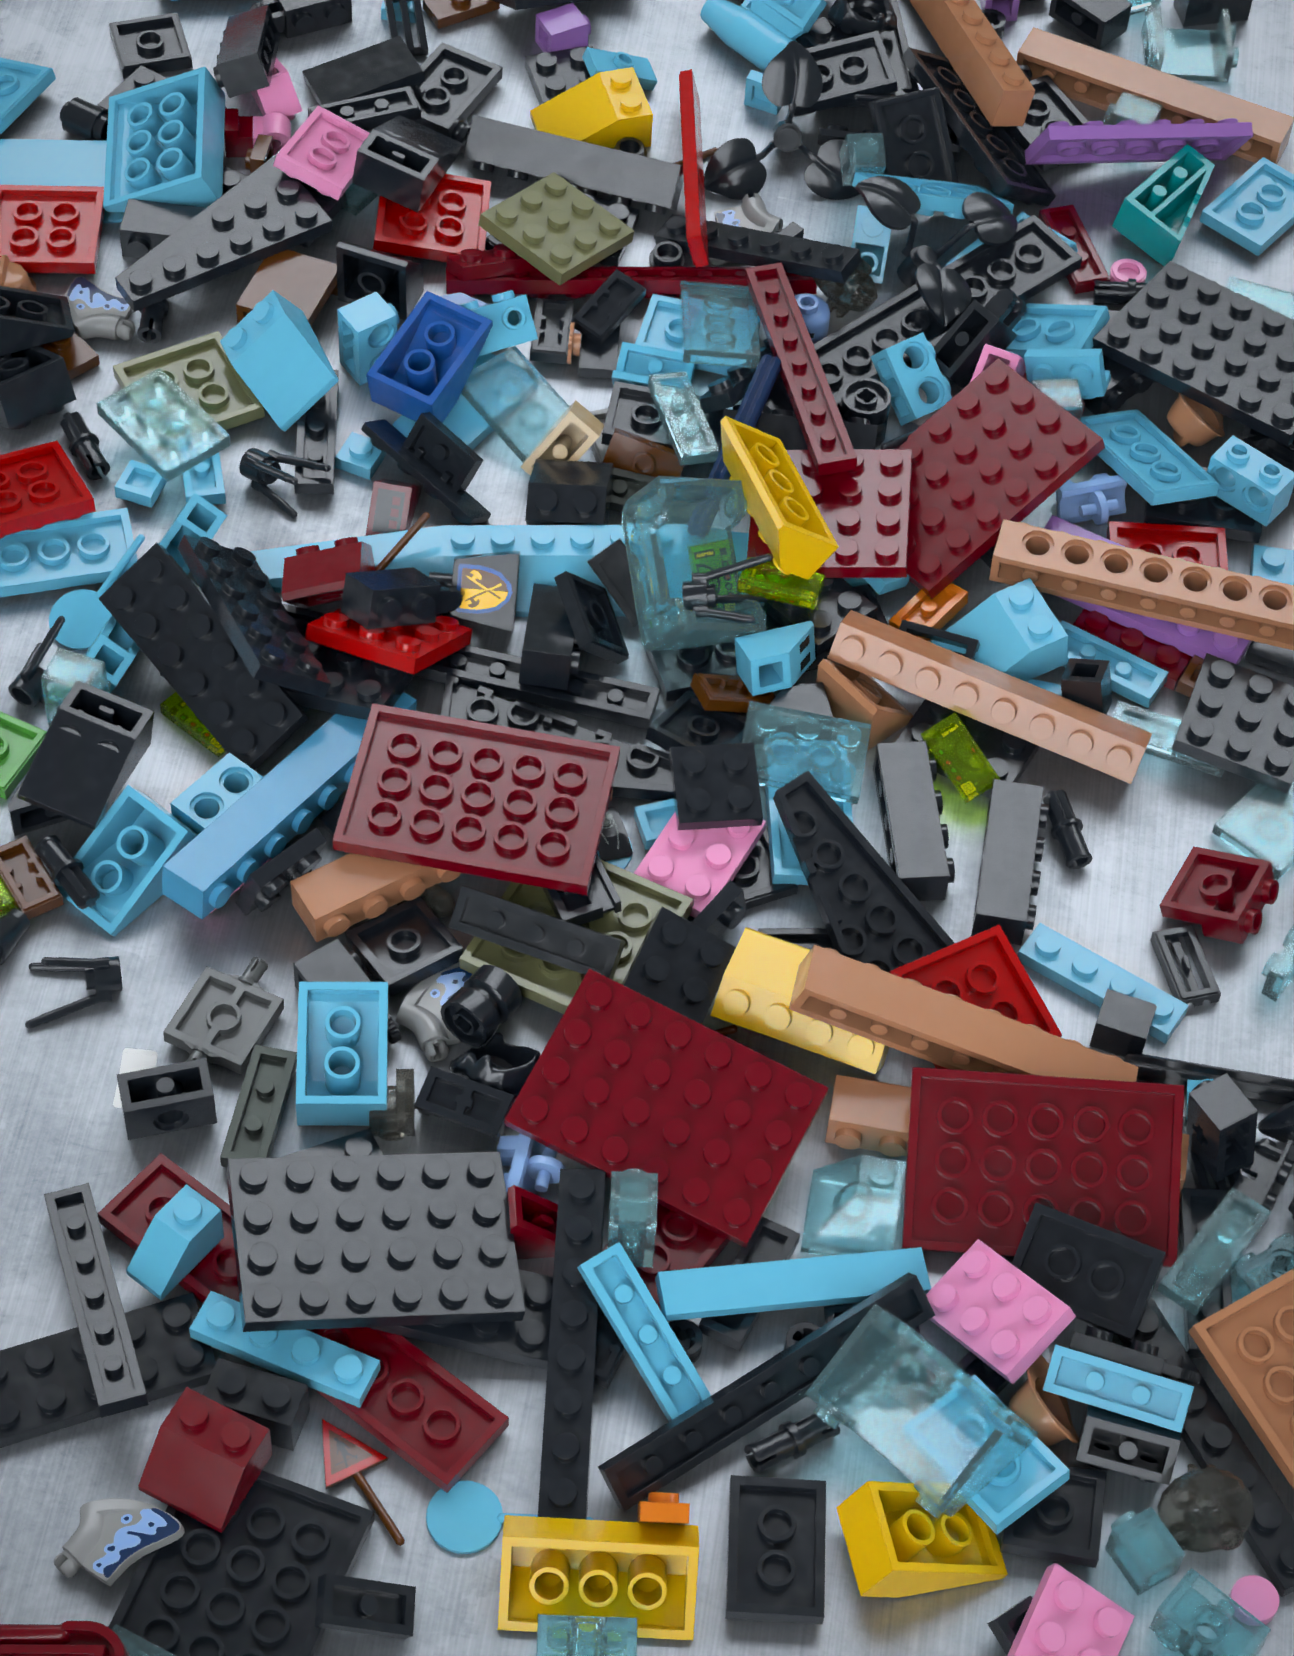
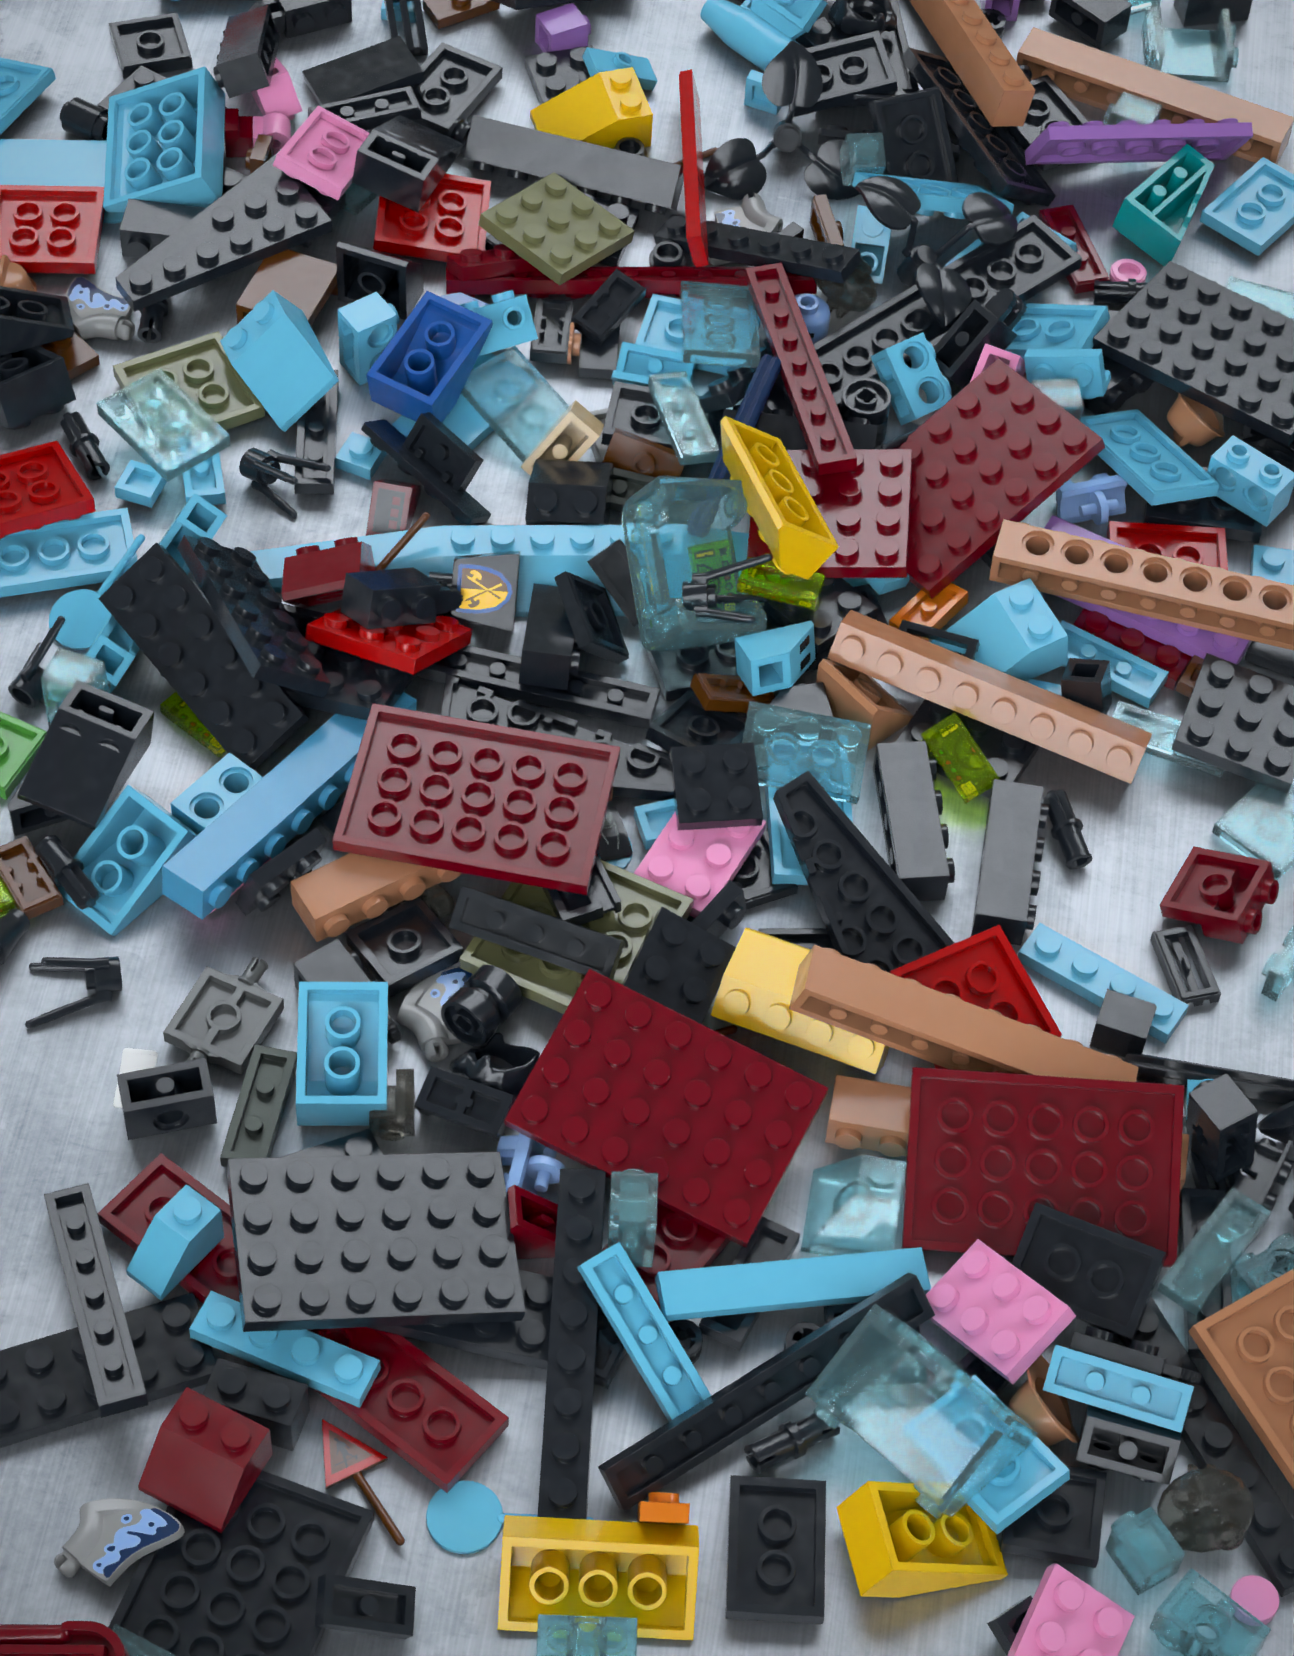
none -> plate [809,194,844,246]

